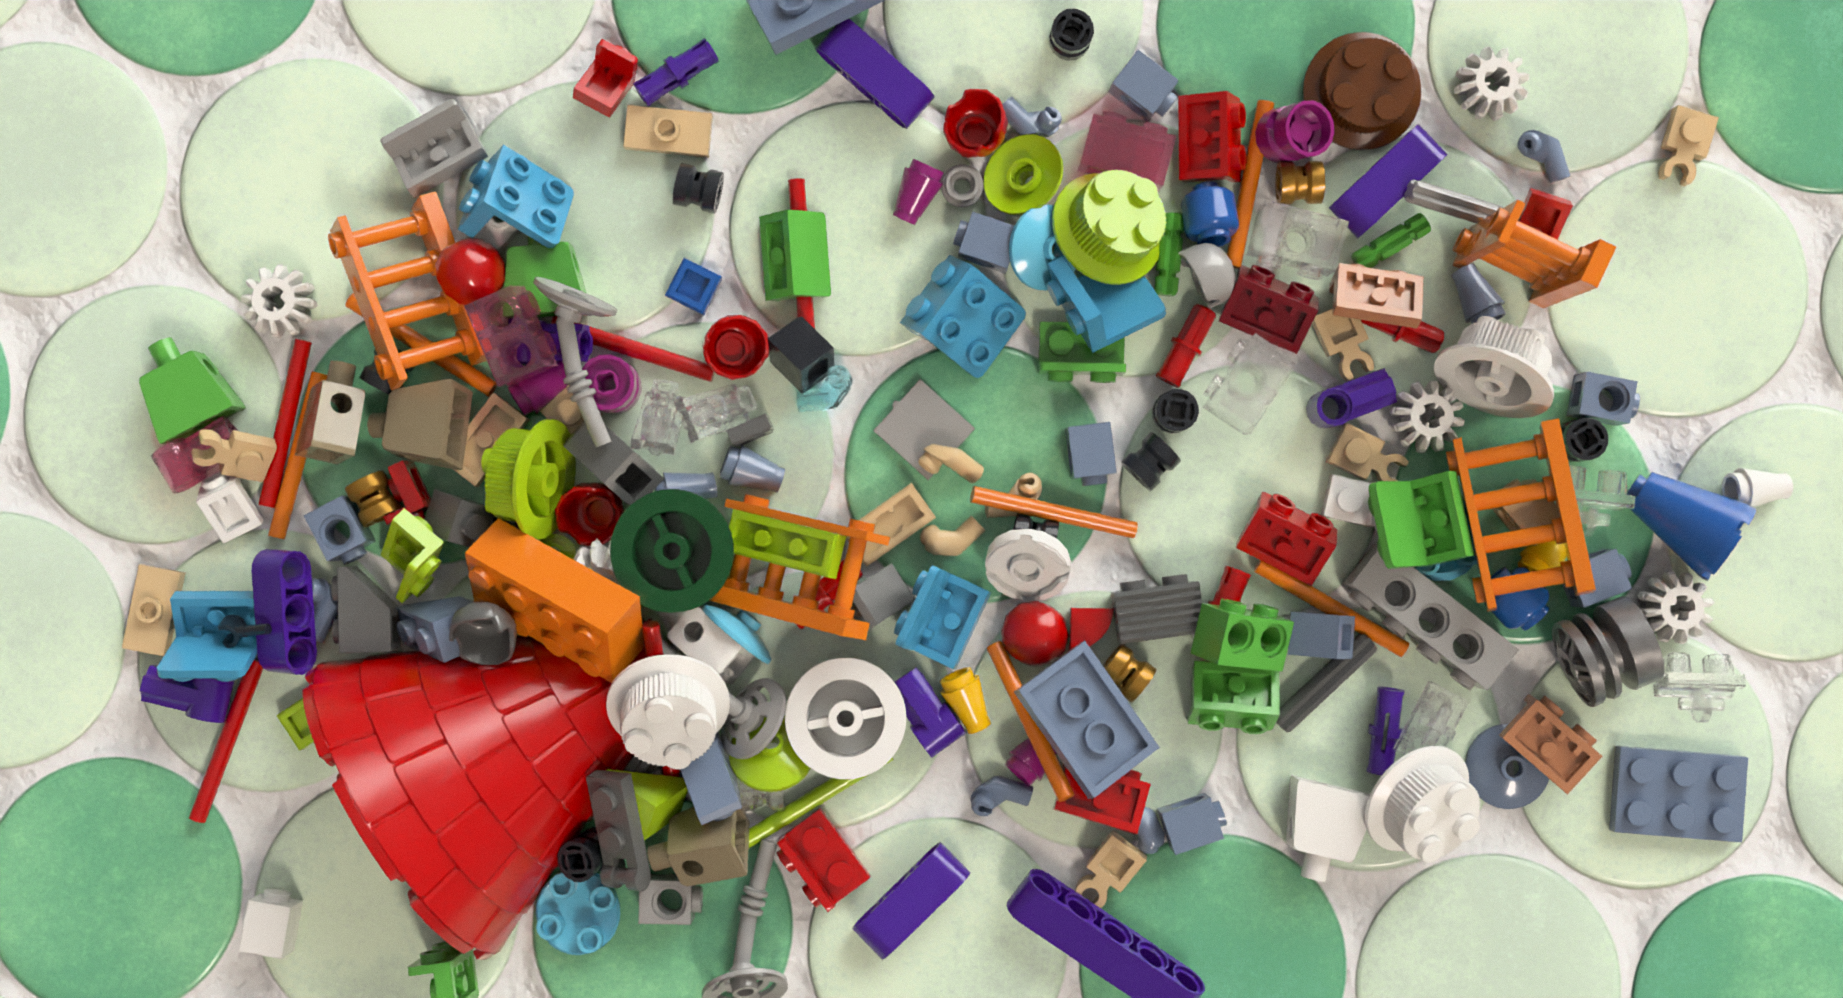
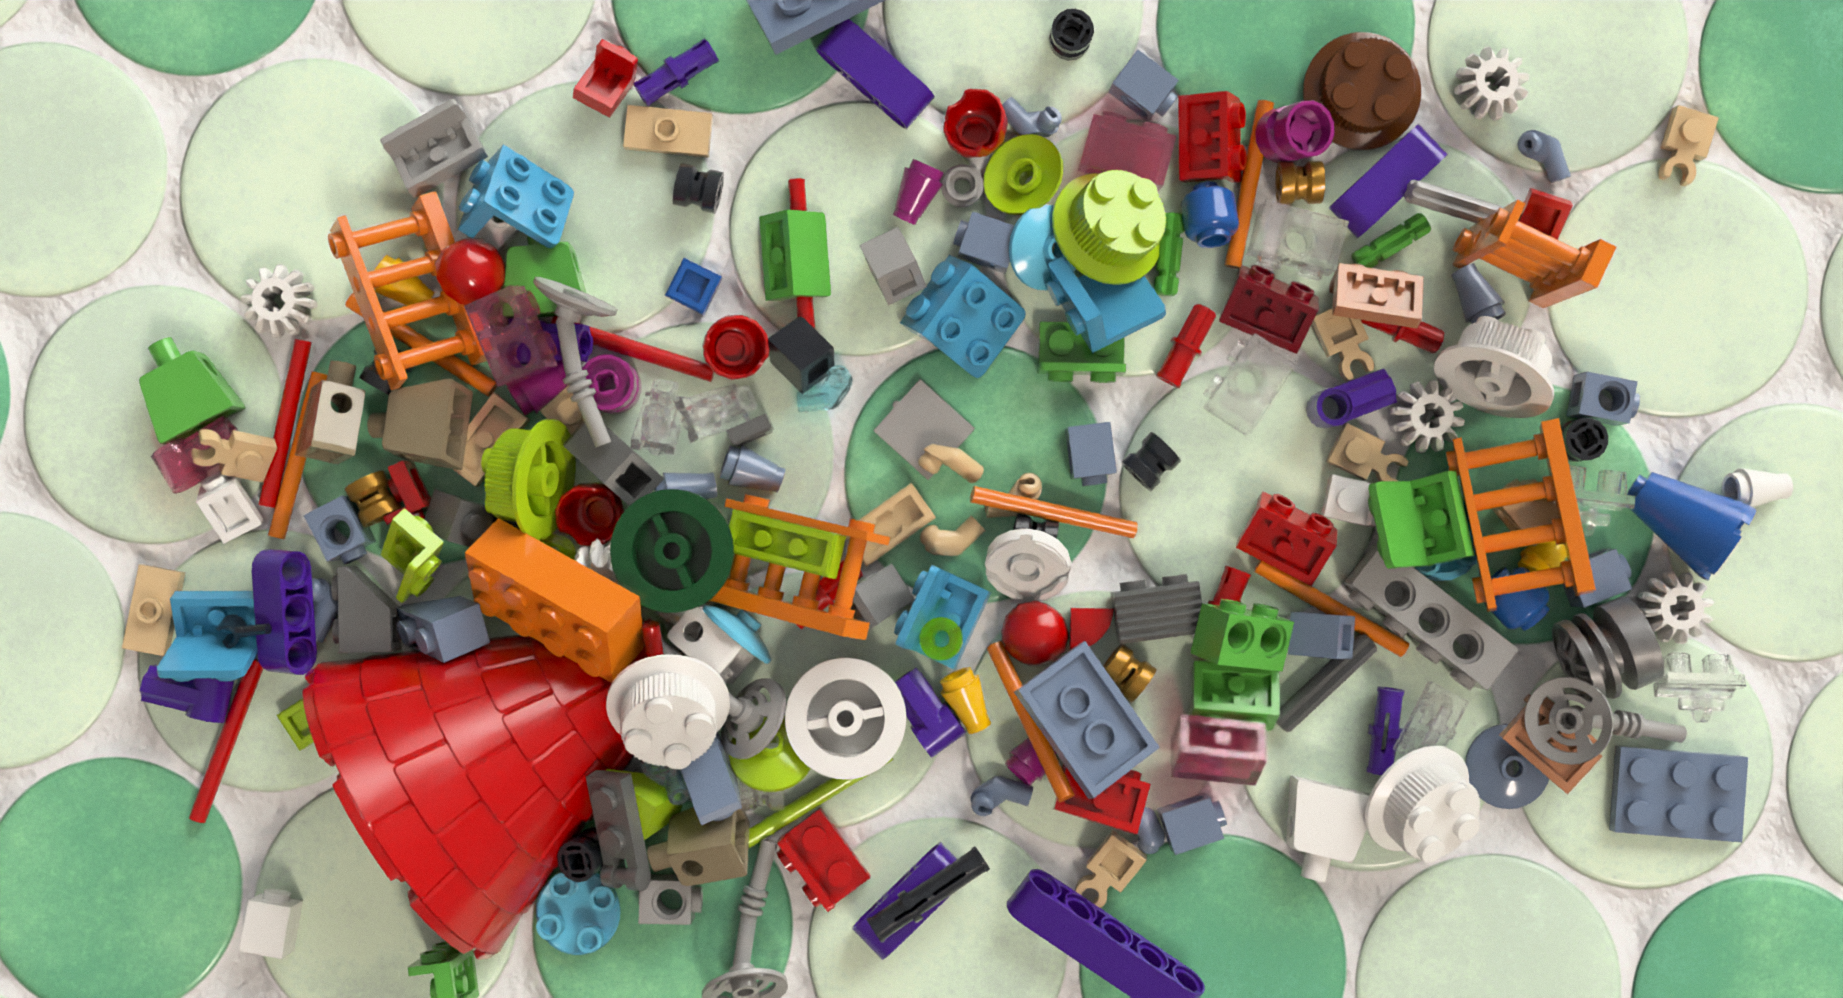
dark grey hair [449,602,517,665] -> none
black wheel [1152,389,1199,434] -> none
light grey hair [1178,243,1235,308] -> none
none -> yellow cone [374,255,435,305]
none -> clear light blue arm [641,760,690,805]
none -> light grey brick [860,227,927,306]
none -> black pin [866,846,990,943]
none -> clear neon green plate [920,617,963,661]
none -> clear pink brick [1171,714,1267,786]
none -> light grey dish [1524,677,1687,765]

